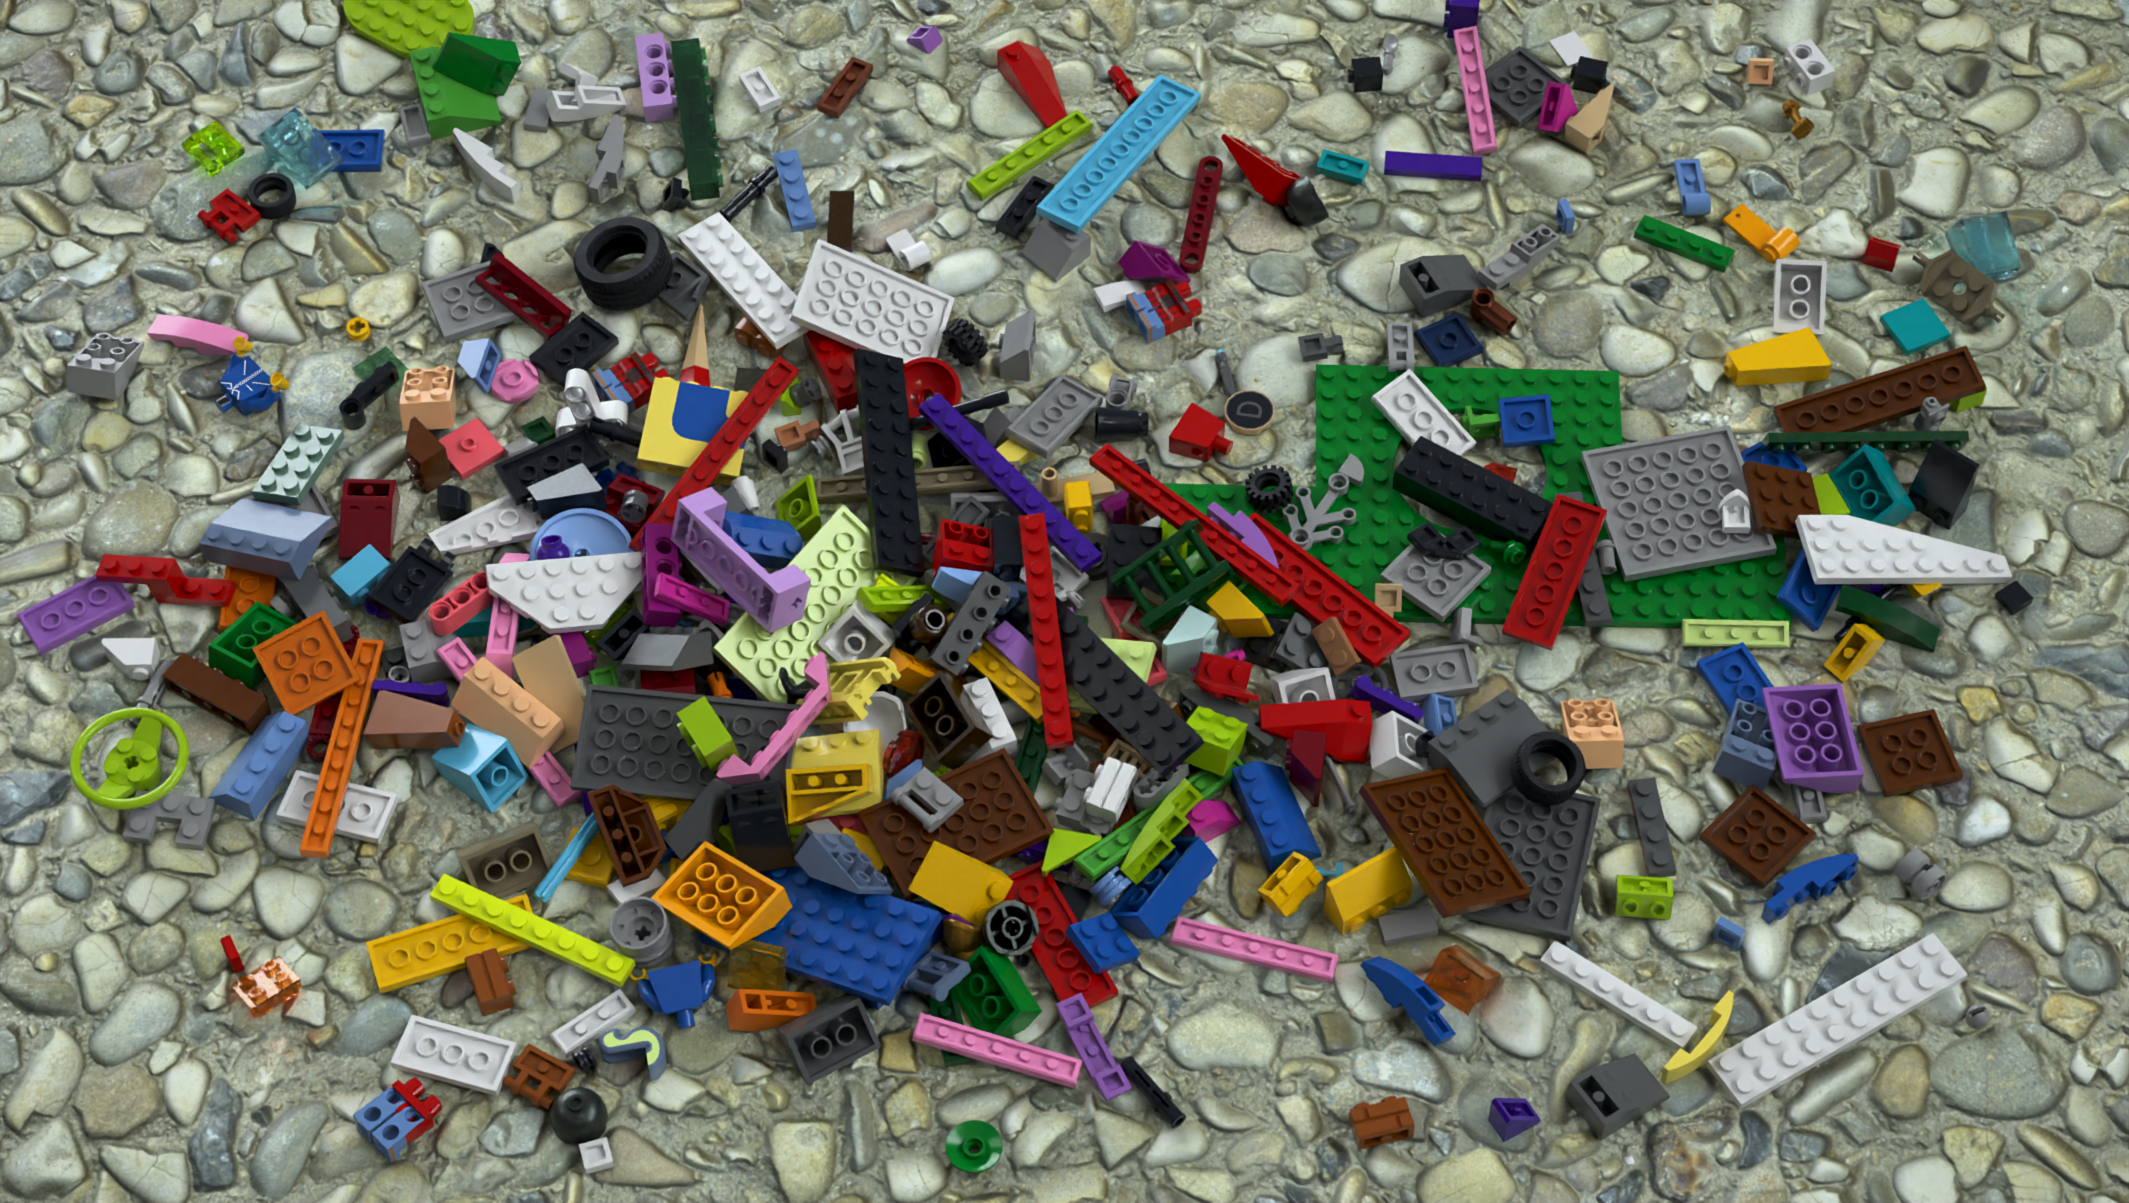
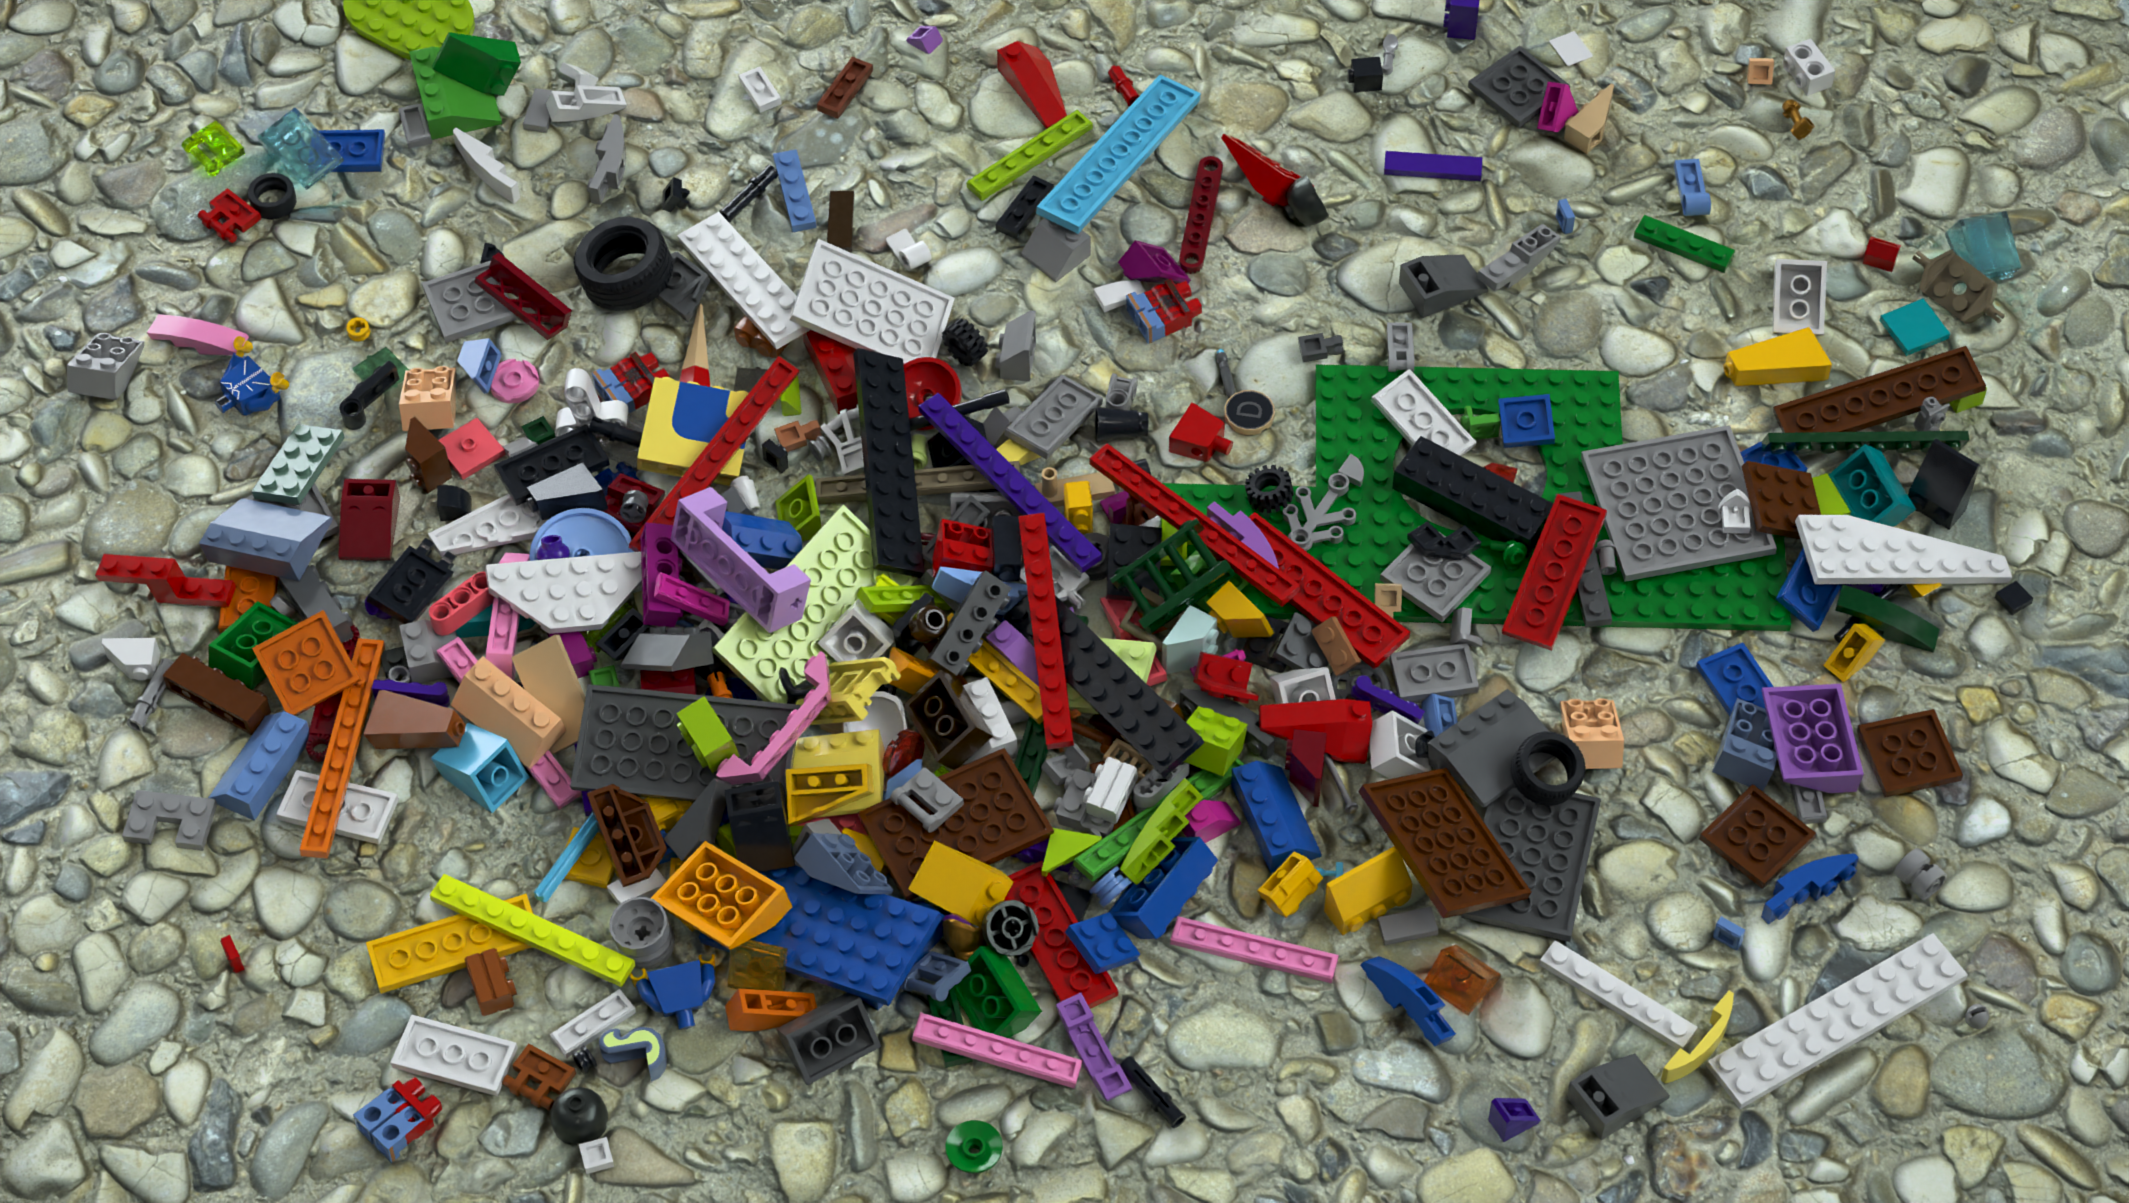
medium lavender tile [16,575,136,656] -> none
lime piece [70,707,189,810] -> none
clear orange hinge [230,956,303,1018] -> none
medium azure brick [330,544,391,608] -> none
dark tan slope [455,820,552,899] -> none
black plate [529,312,619,388] -> none
lavender brick [635,33,678,123] -> none
clear green brick [671,38,724,201] -> none
dark grey wheel [789,377,821,408] -> none
teal plate [1316,149,1370,186] -> none
dark orange brick [1349,1096,1414,1150] -> none
dark blue tile [1414,313,1483,367] -> none
bright pink tile [1453,26,1498,156] -> none
copper piece [1469,288,1517,335] -> none
black brick [1570,56,1608,94] -> none
lime bracket [1615,874,1673,920] -> none
dark grey plate [1627,778,1677,878] -> none
yellowish green tile [1682,619,1789,649] -> none
light orange door [1722,203,1800,264] -> none

